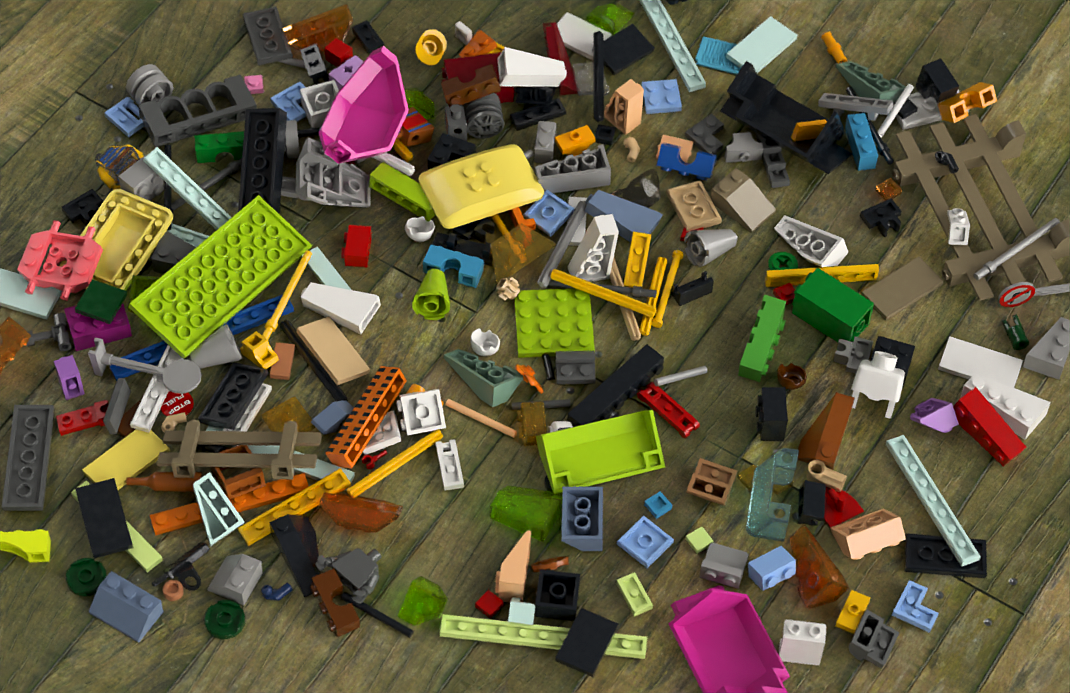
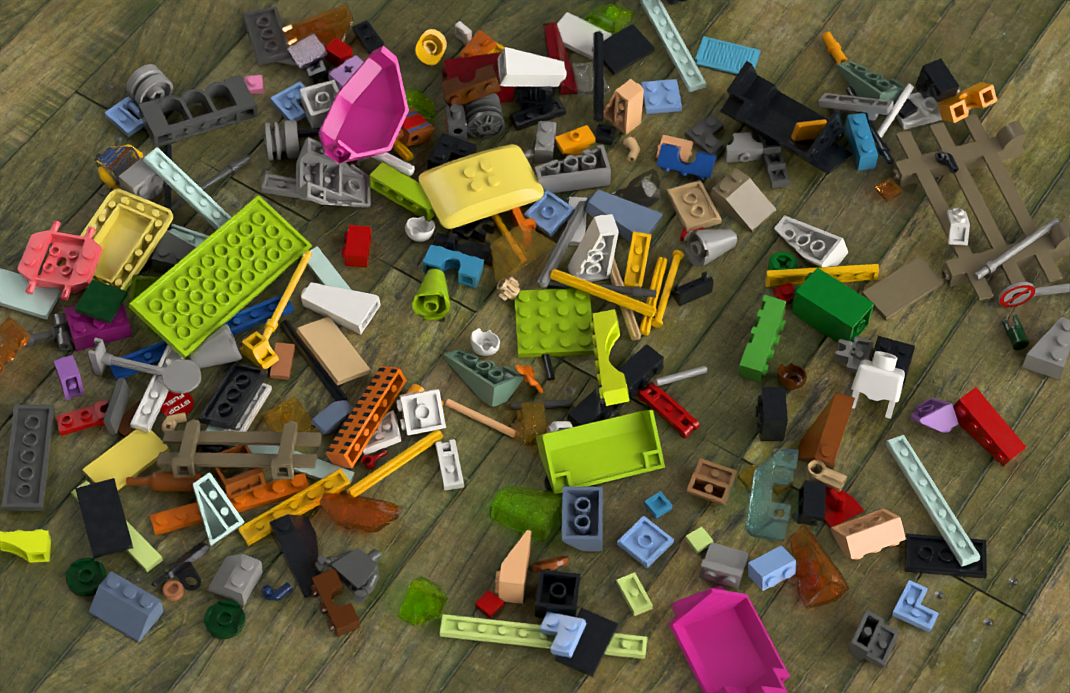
black plate [62,189,103,226] -> none
green arch [195,131,244,163] -> none
black arch [238,108,287,215] -> none
black bar [341,592,414,638] -> none
light aqua panel [508,597,535,625] -> none
dark grey brick [555,350,596,384] -> none
light aqua tile [726,16,798,73] -> none
white panel [779,620,826,666] -> none
yellow brick [836,590,870,634] -> none
black plate [860,198,902,237] -> none
white tile [938,337,1023,388] -> none
white wedge [960,373,1051,440] -> none
none -> piece [287,34,328,70]
none -> light blue plate [540,612,586,658]
none -> neon yellow arch [590,309,629,406]

